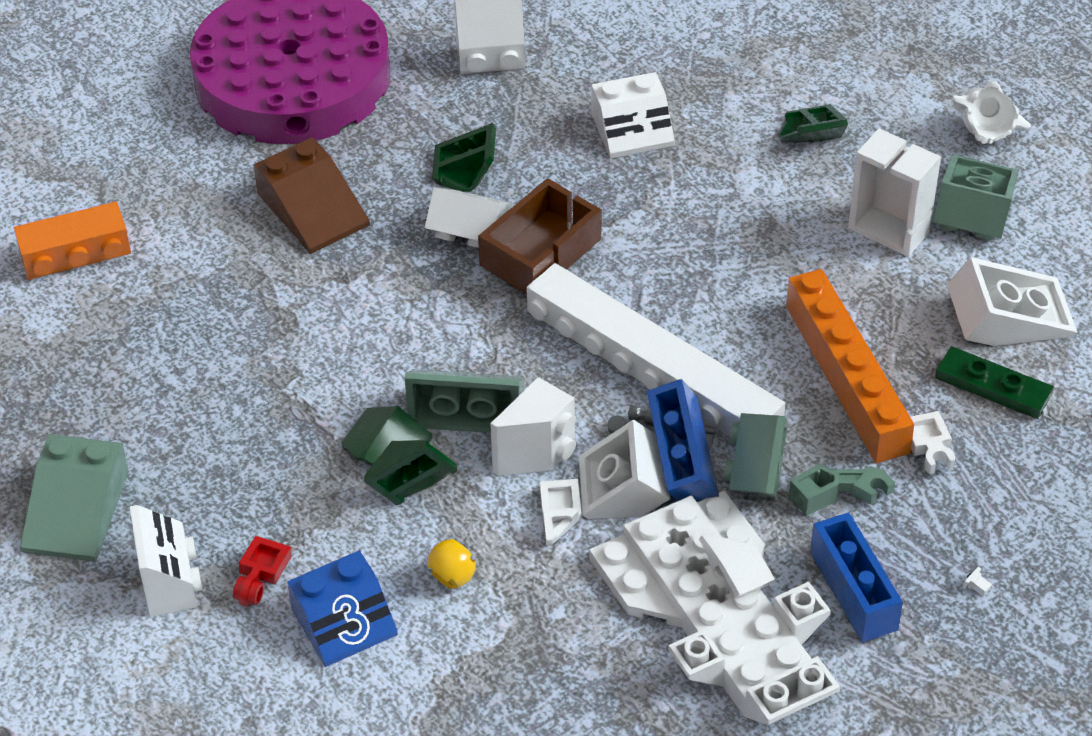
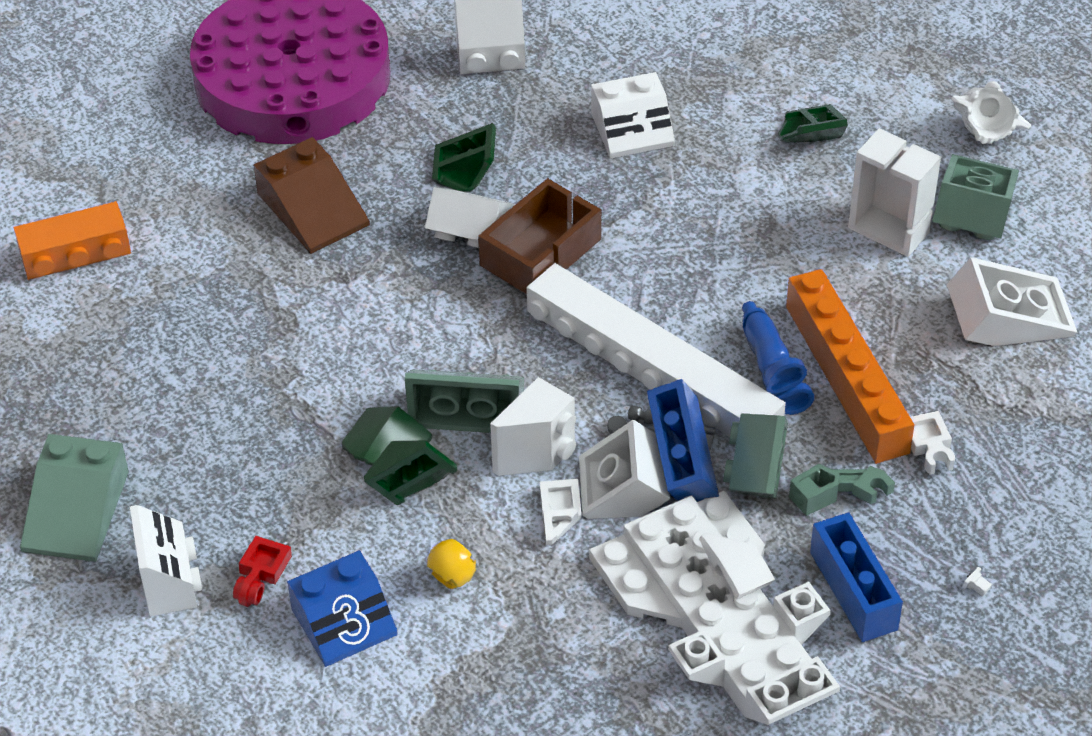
dark green plate [935,346,1054,419] -> none
none -> blue piece [742,301,814,415]

